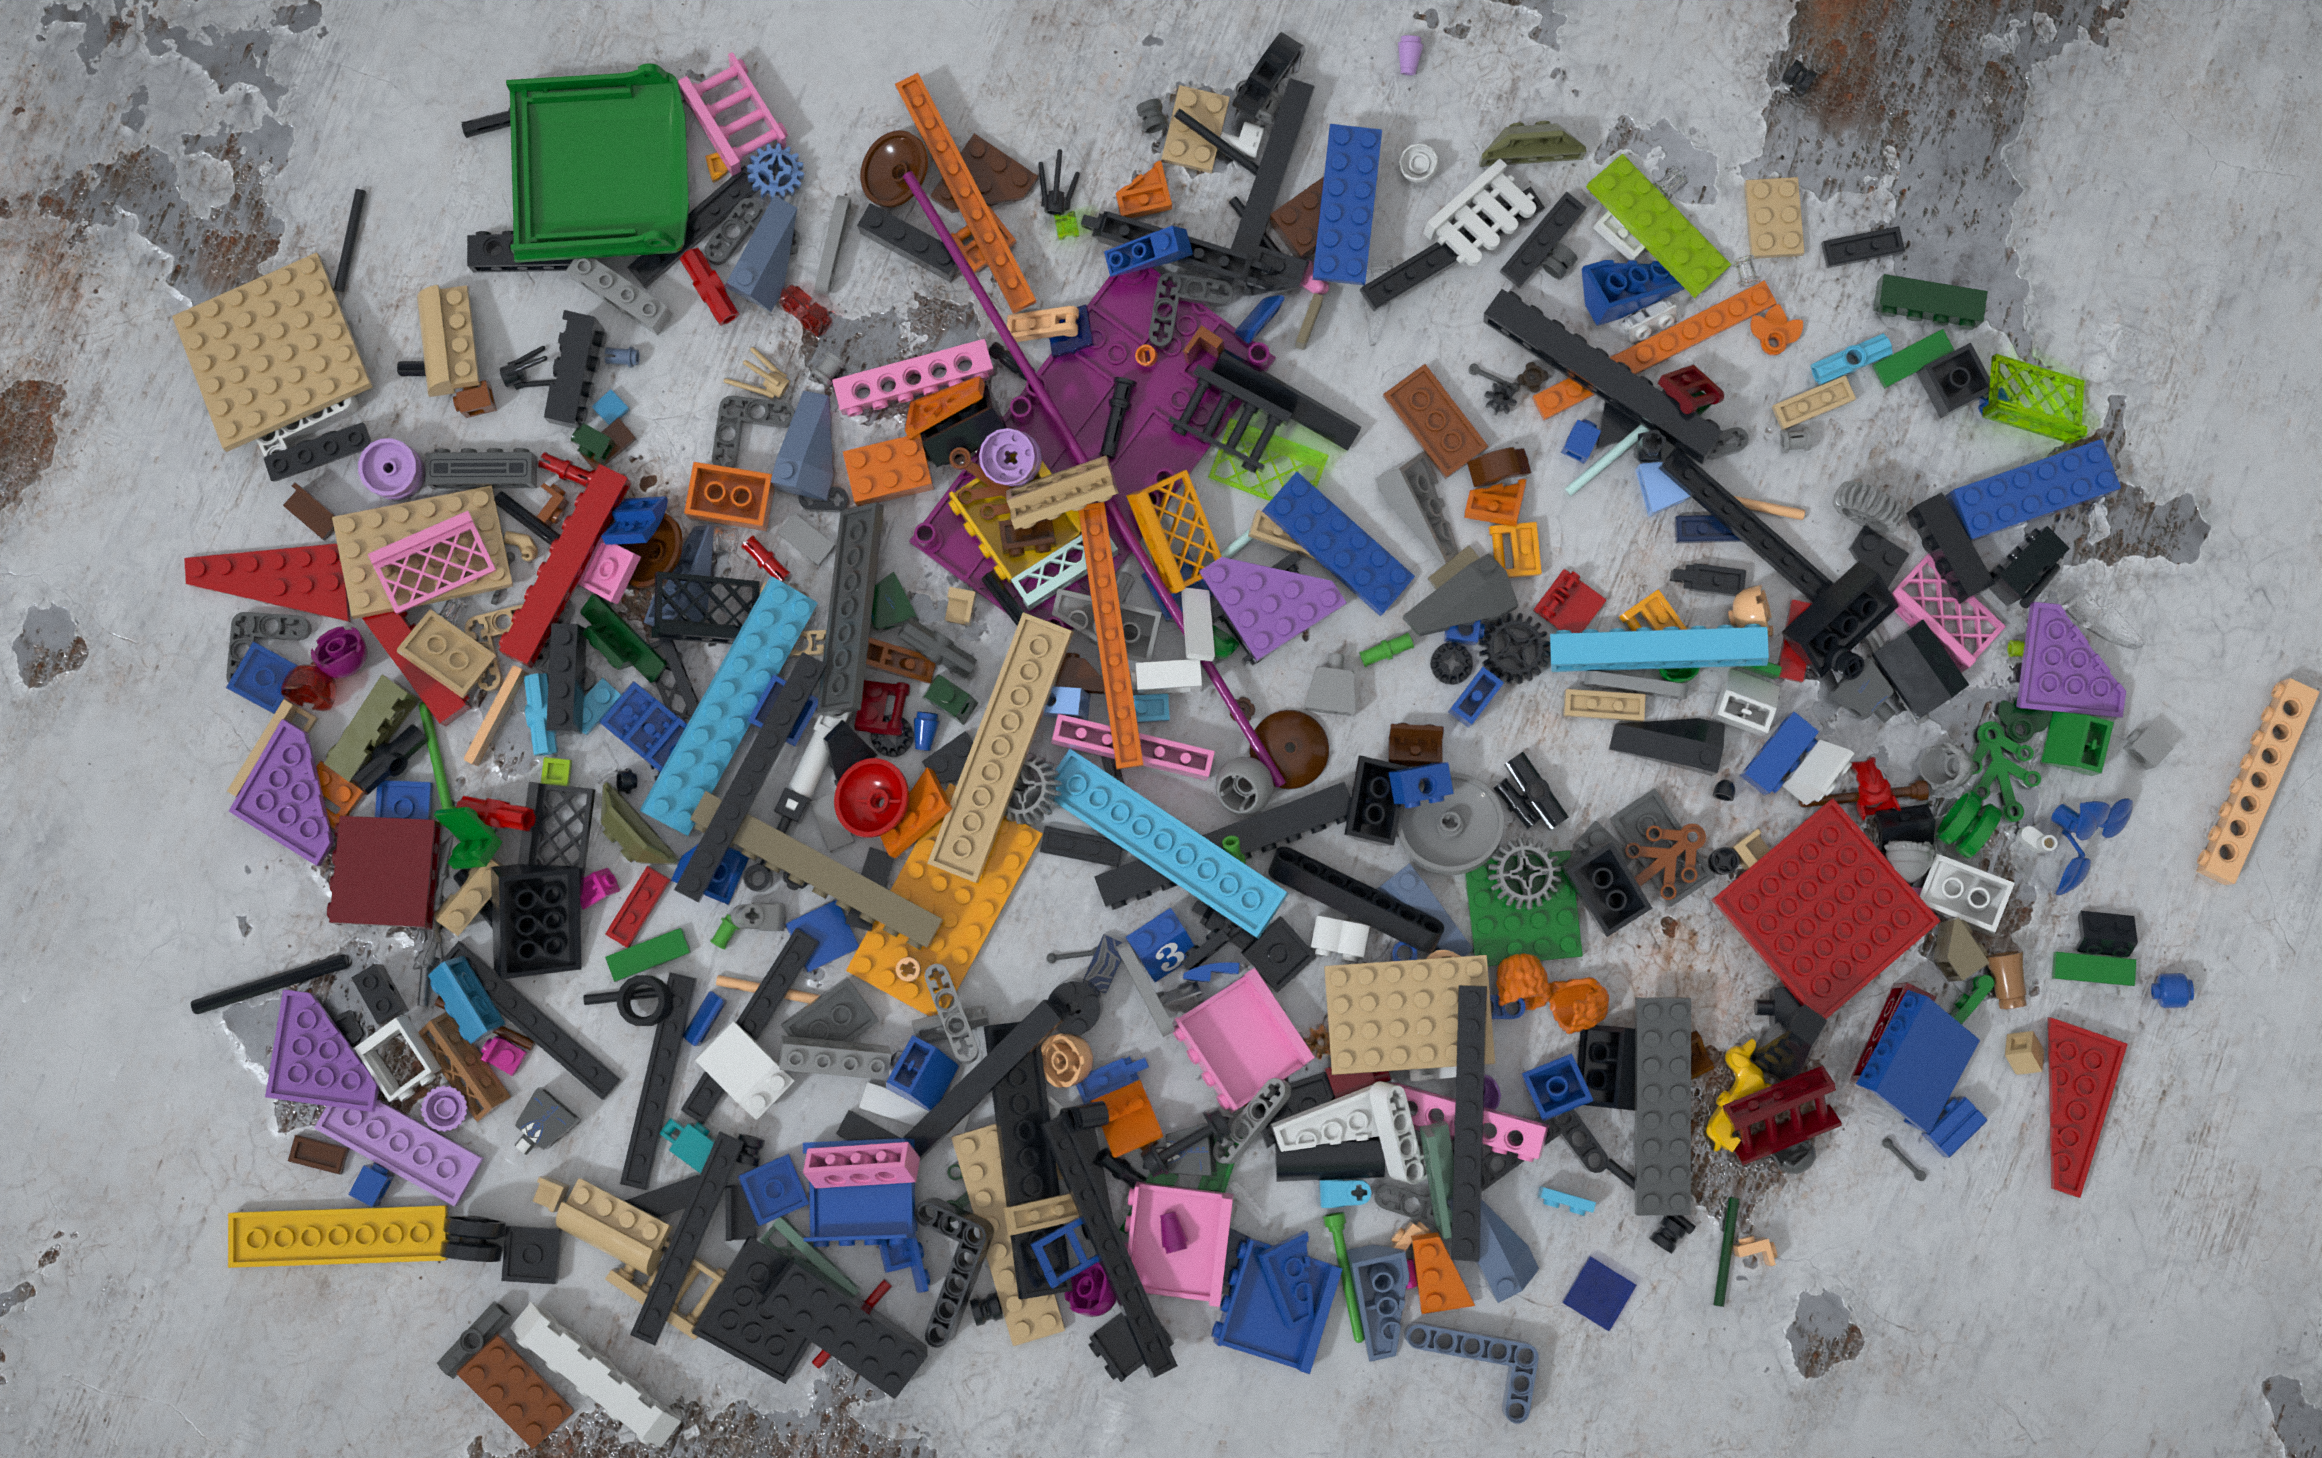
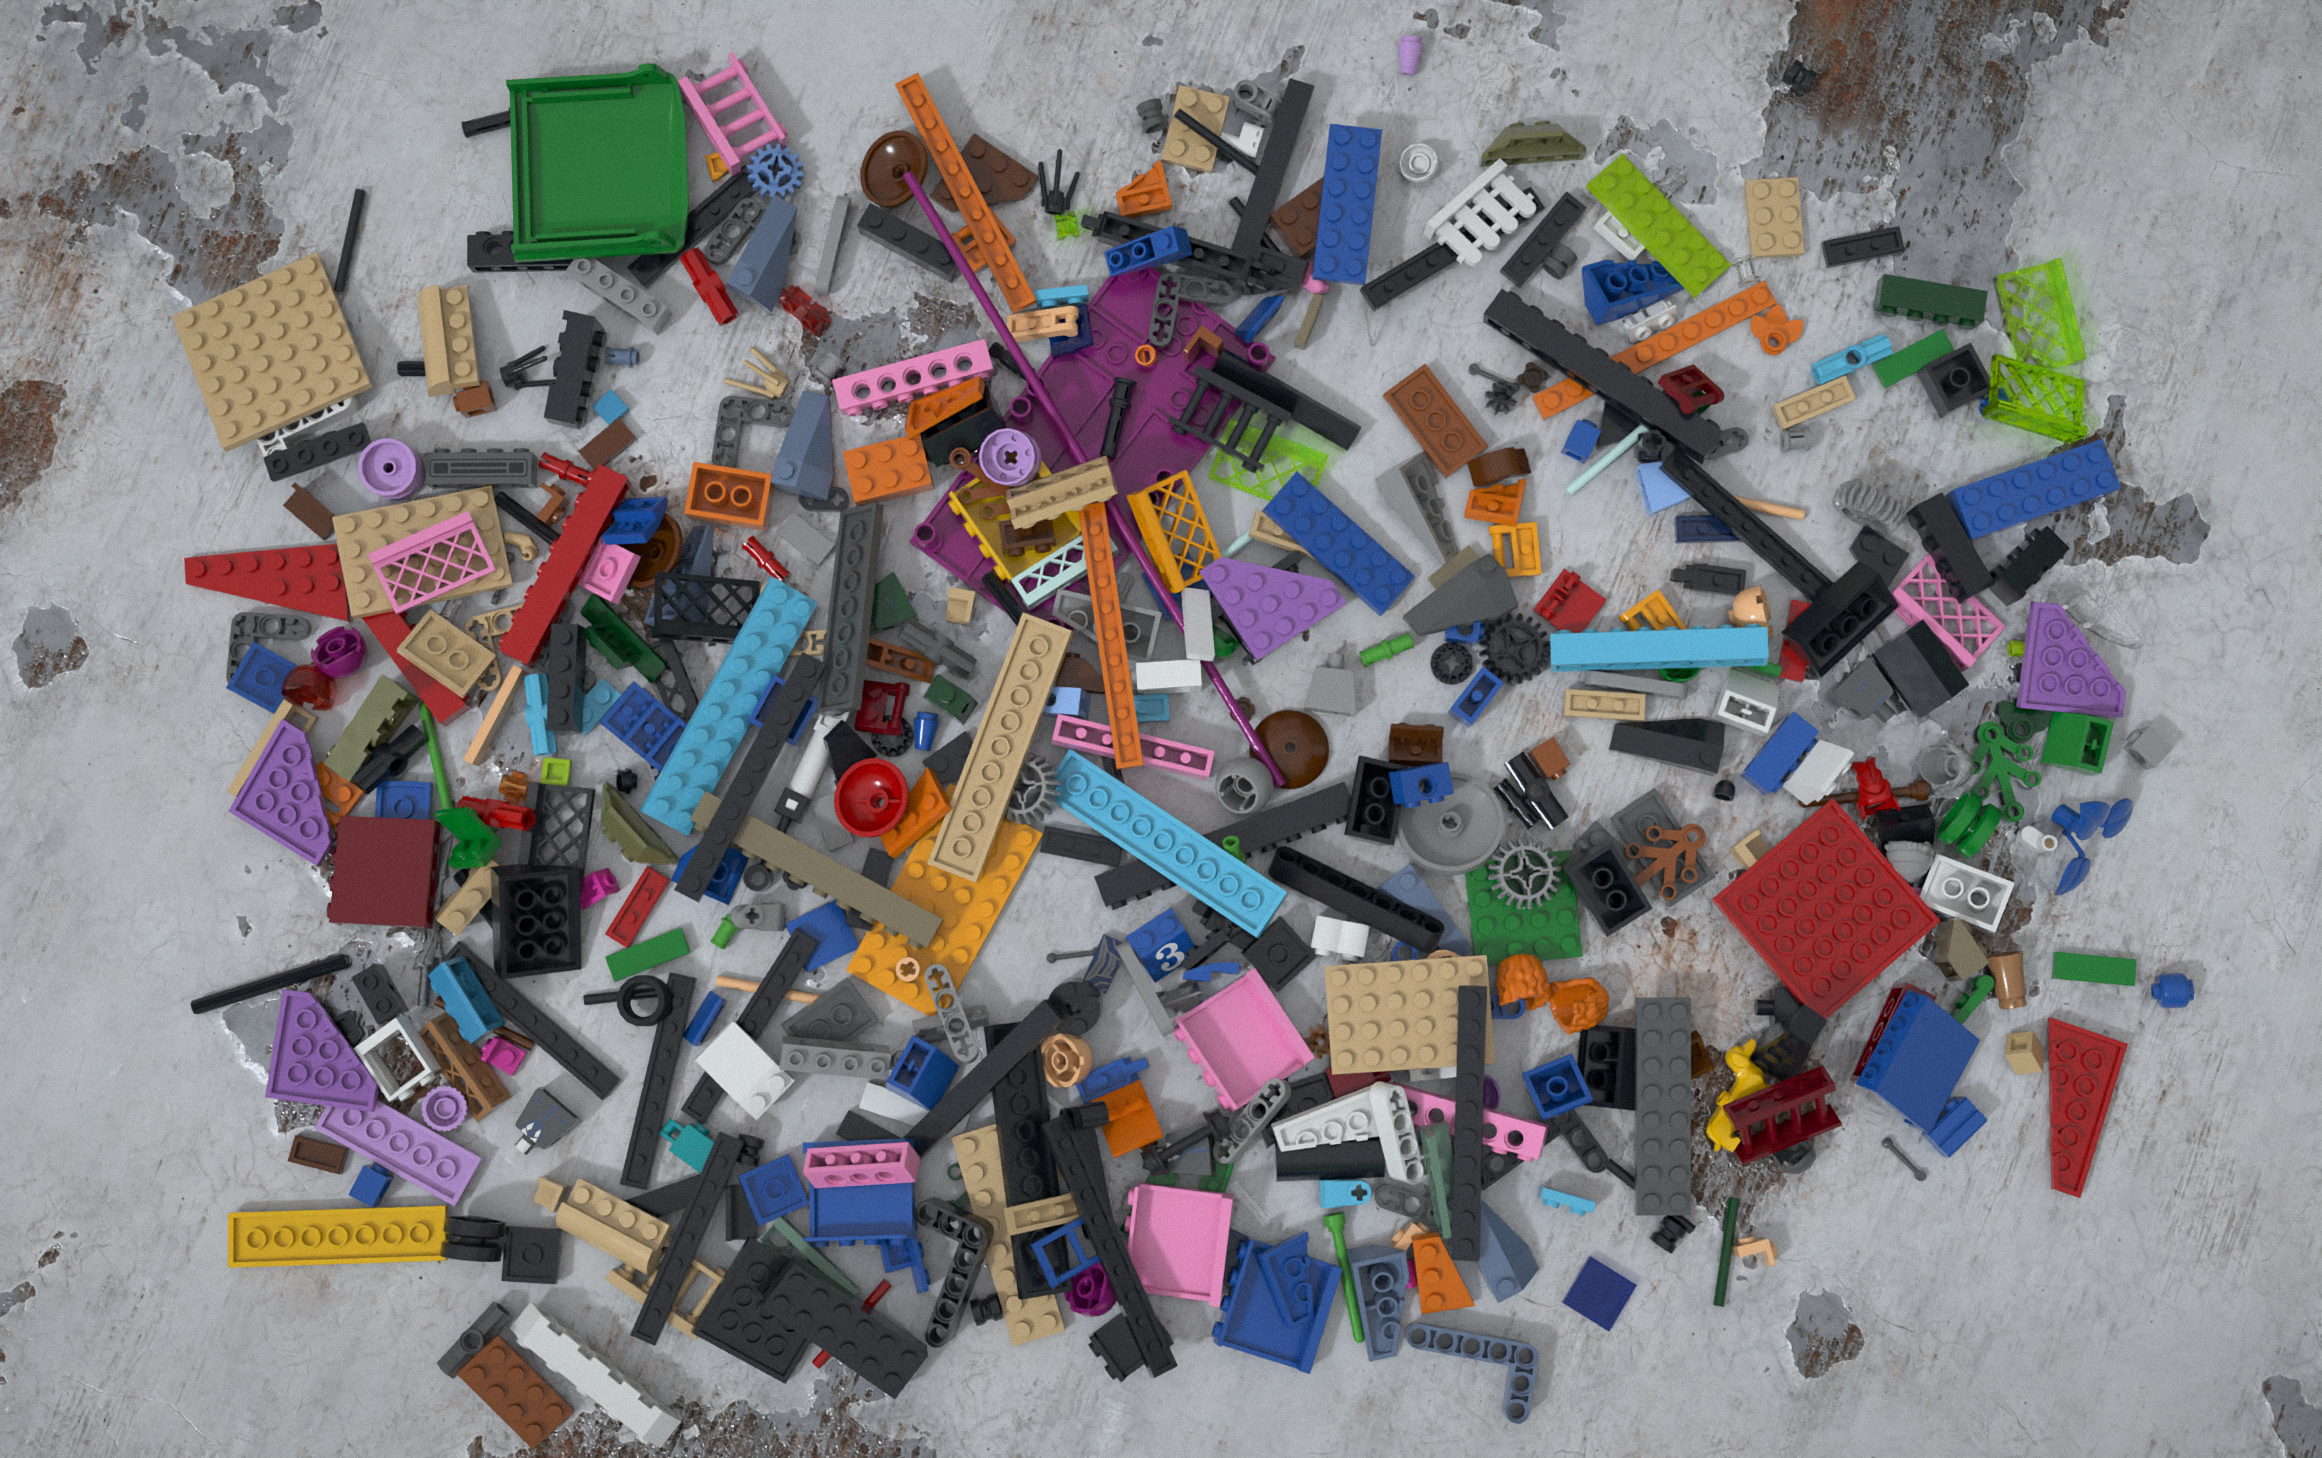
dark green brick [571,423,616,465] -> none
black pin [1096,1148,1146,1189] -> none
magenta cone [1160,1211,1188,1254] -> none
black slope [1232,32,1303,119] -> none
black wheel [1708,847,1739,875] -> none
black wheel [1826,645,1865,680] -> none
black bar [2019,563,2060,608] -> none
black bracket [2076,910,2138,957] -> none
light nougat brick [2196,678,2320,885] -> none
none -> clear orange gear [499,770,532,804]
none -> medium azure plate [1035,285,1089,309]
none -> dark orange brick [1528,737,1571,781]
none -> clear neon green fence [1996,258,2086,377]

